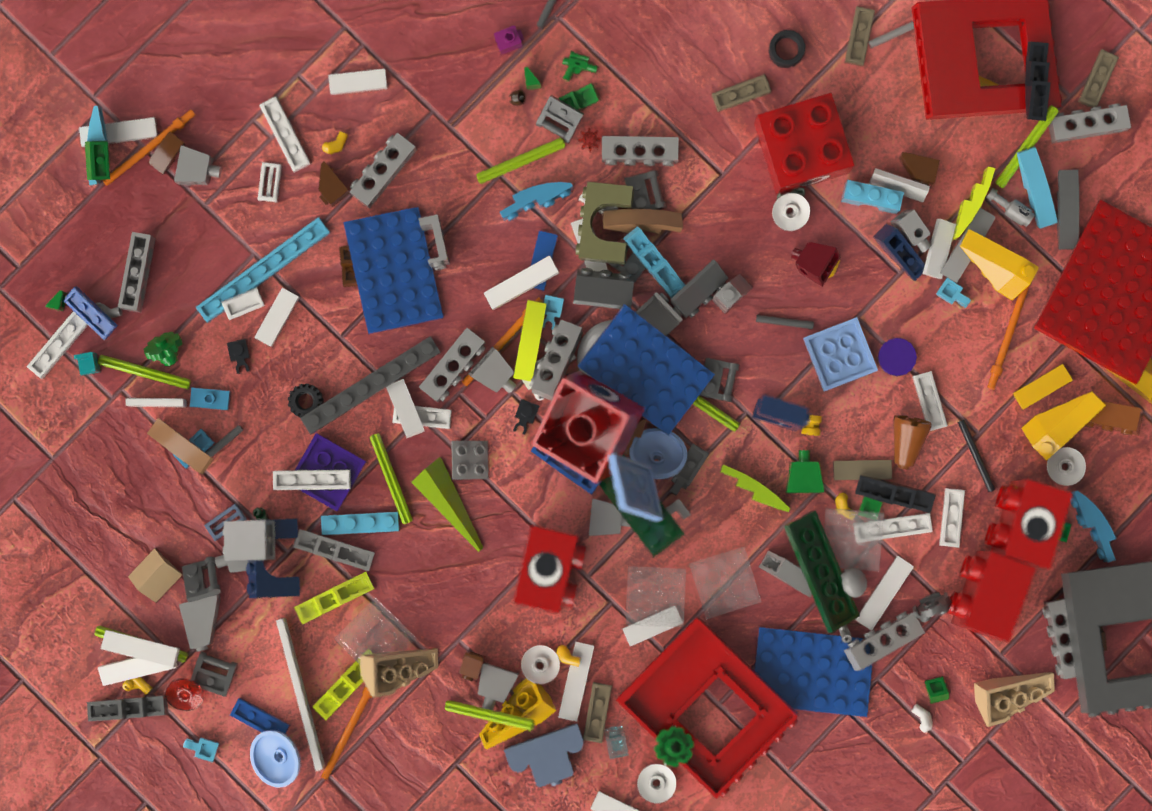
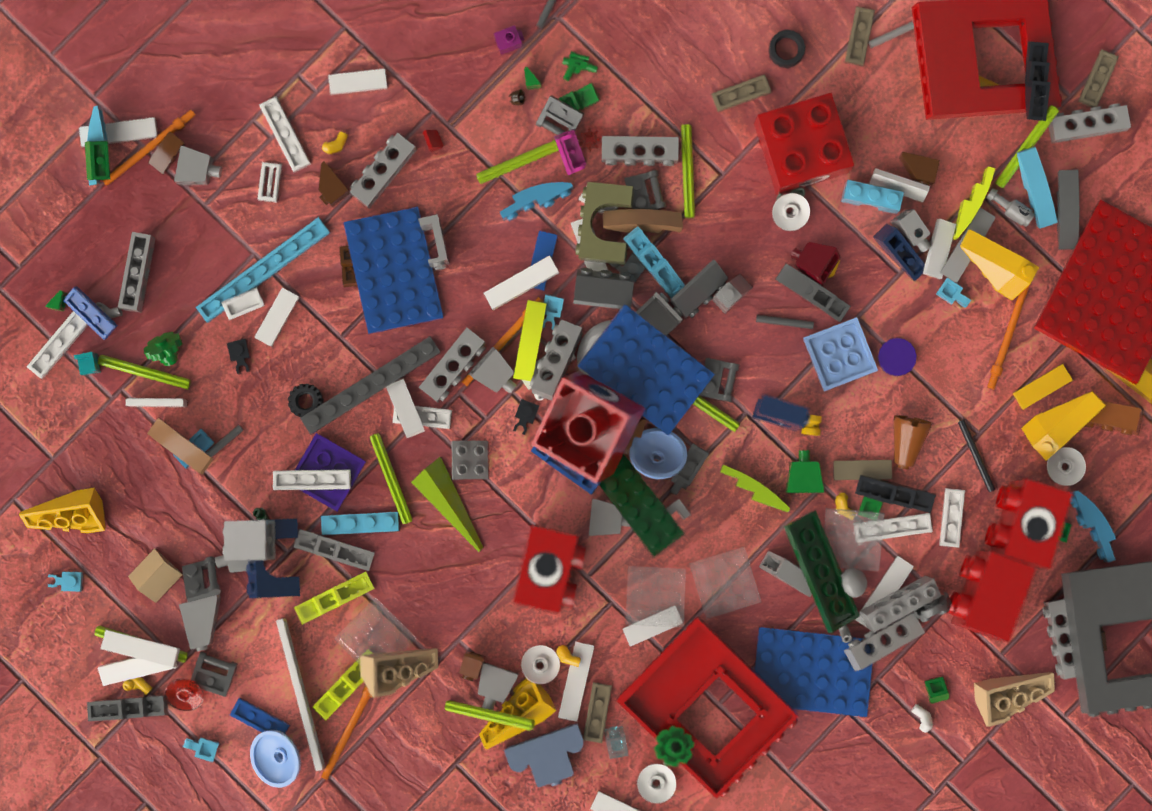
dark azure plate [189,388,231,410] -> none
sand blue tile [204,503,247,541] -> none
light blue plate [609,453,663,522] -> none
white tile [912,371,948,431] -> none
none -> yellow wedge [19,488,106,533]
none -> medium azure plate [48,572,83,592]
none -> red slope [423,130,443,152]
none -> dark pink hinge [554,129,586,175]
none -> lime axle [681,124,695,218]
none -> dark grey slope [775,263,851,322]
none -> light grey brick [859,576,941,632]

